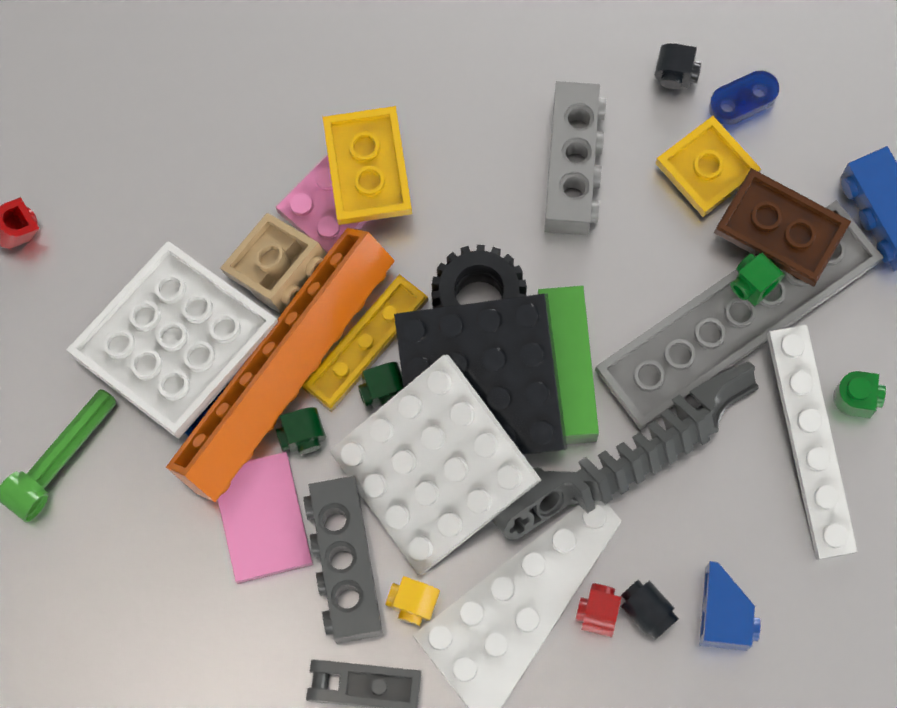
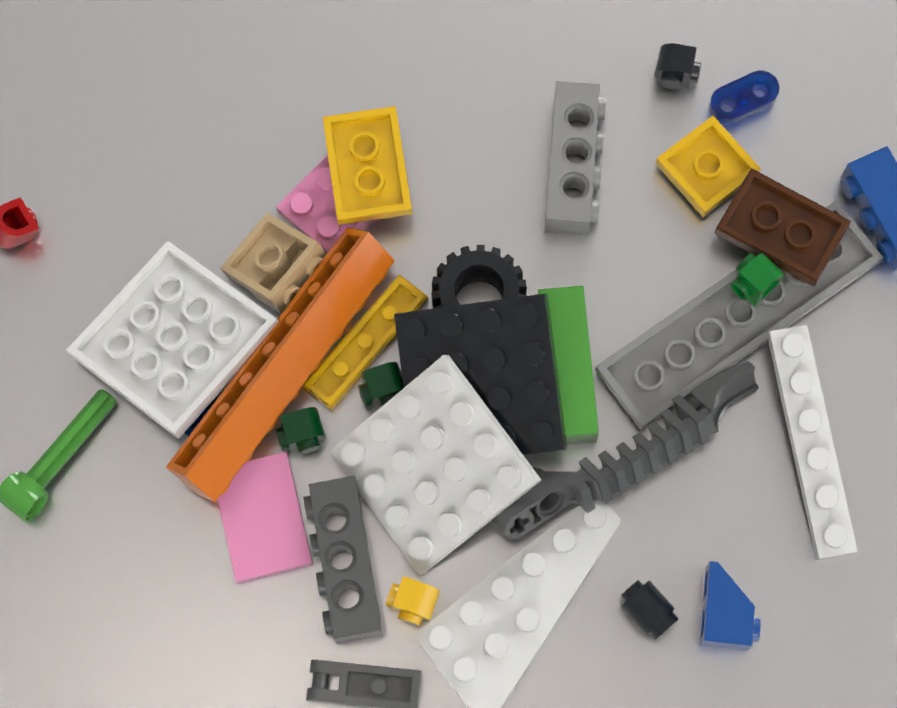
red plate [575,583,622,638] -> none
green plate [833,371,886,419] -> none

